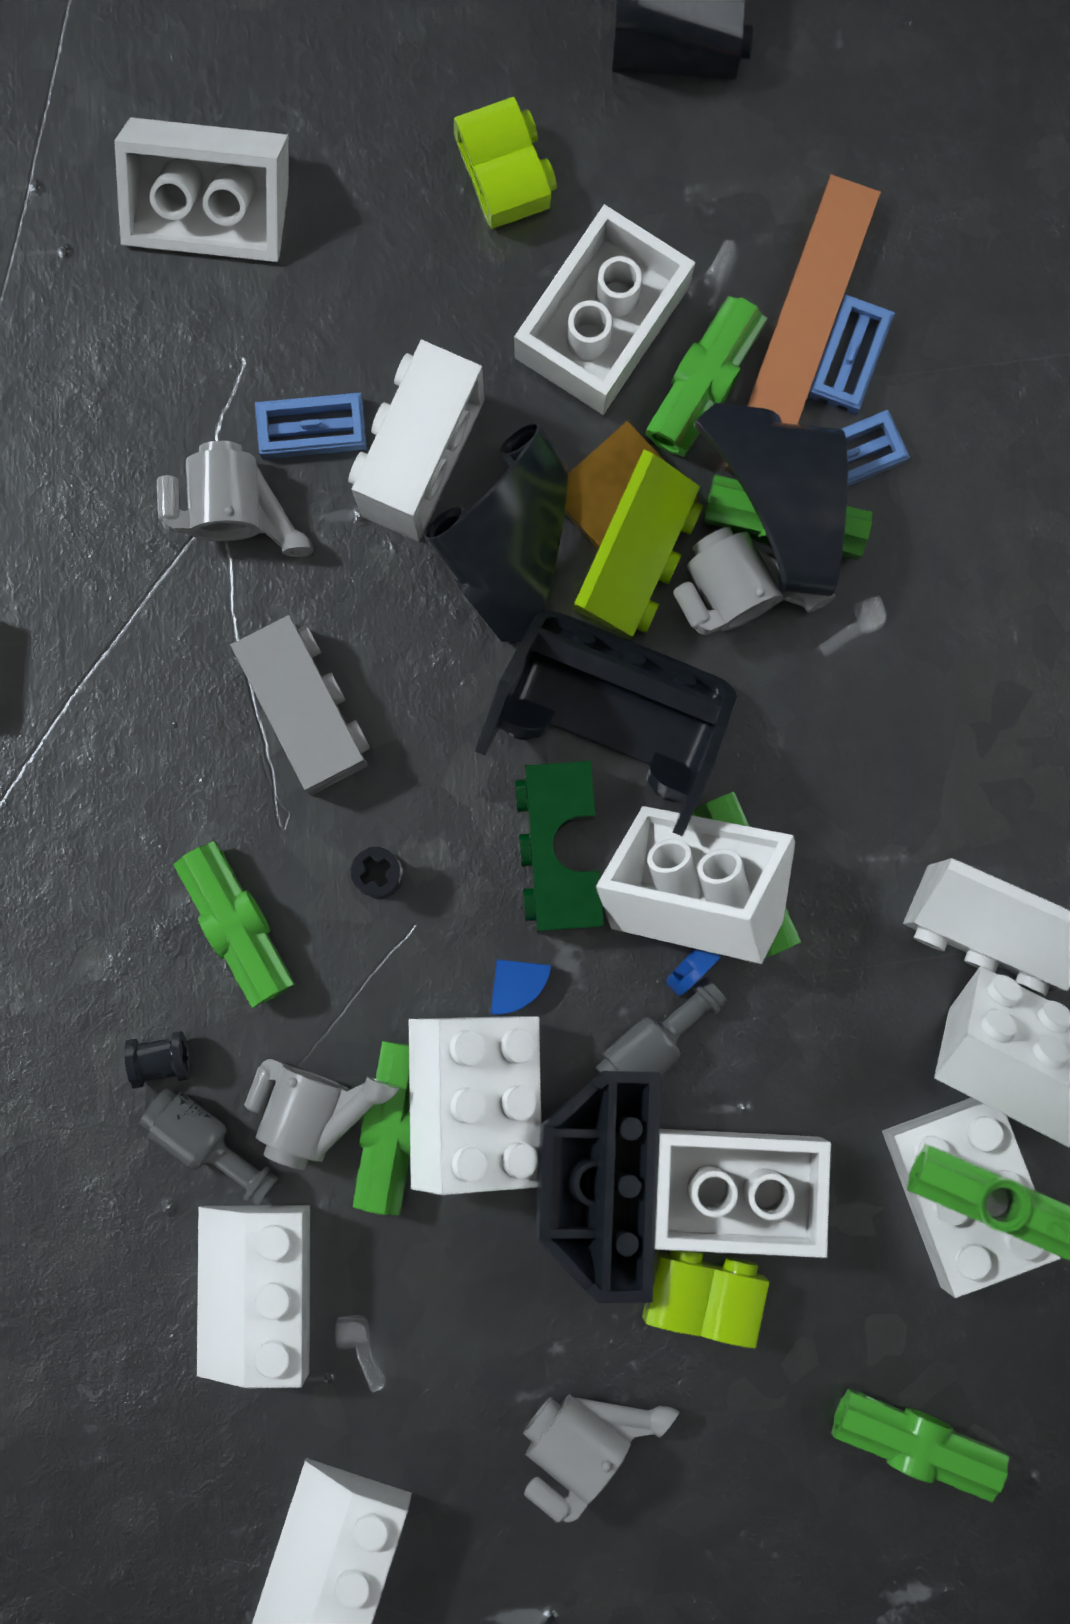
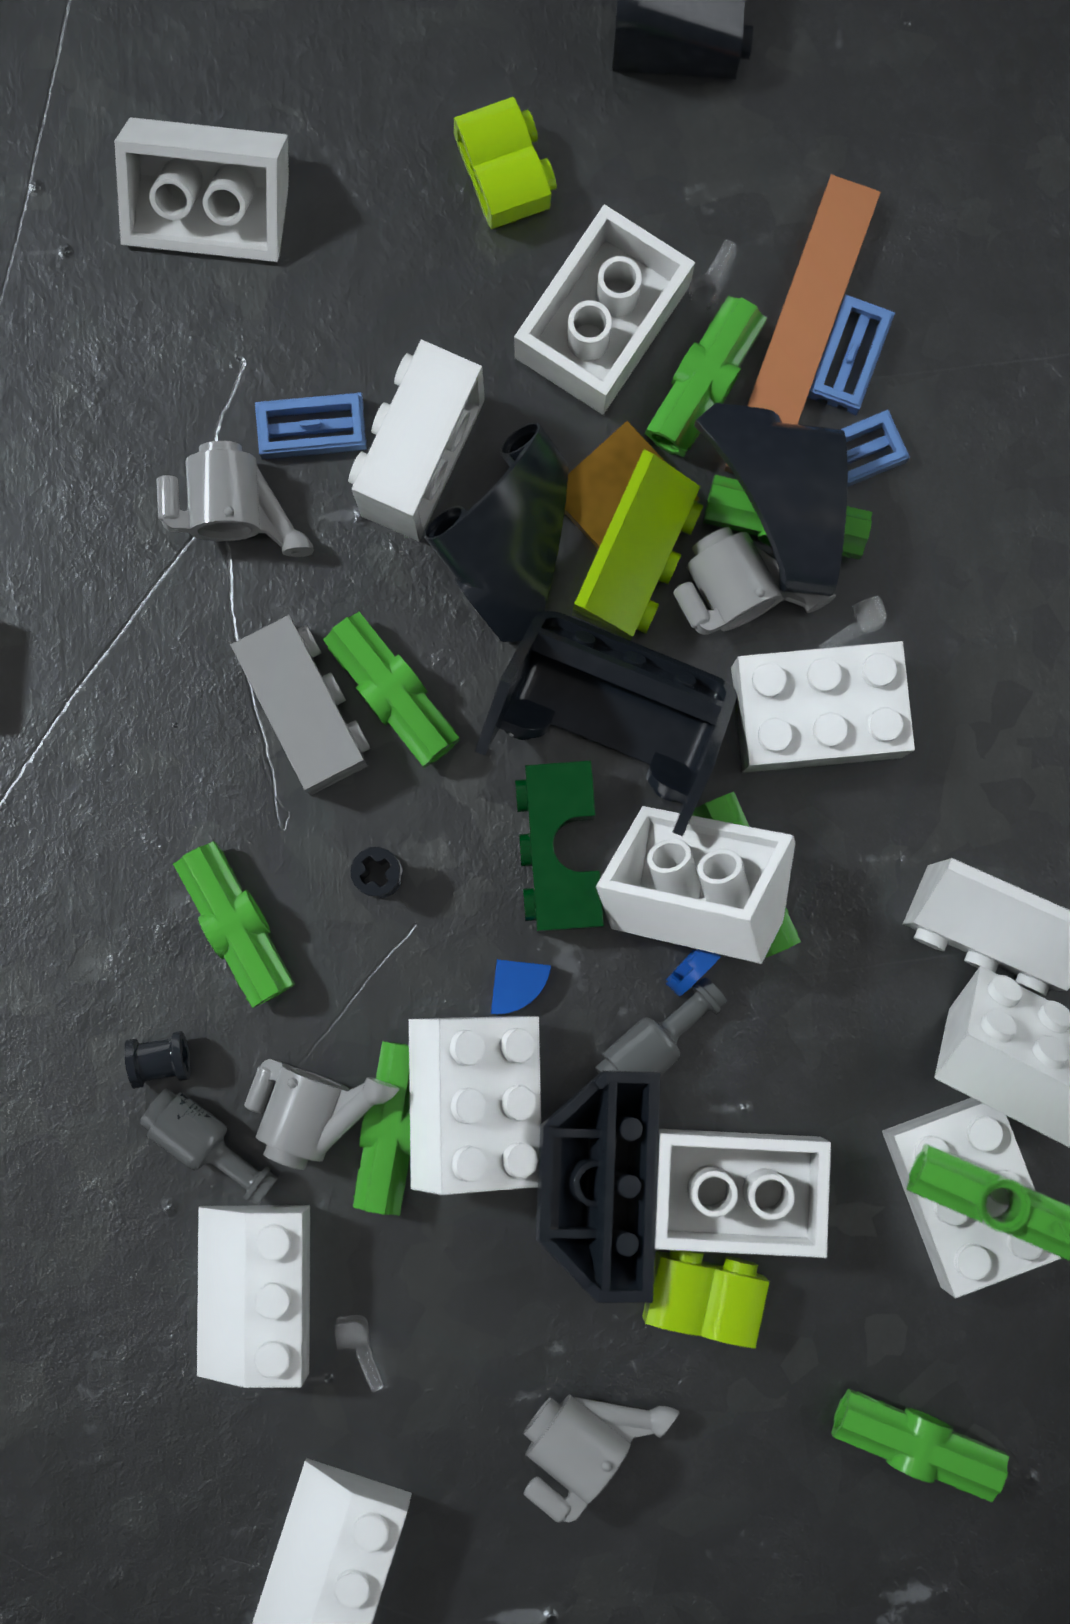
none -> bright green piece [323,612,460,768]
none -> white brick [731,641,915,773]

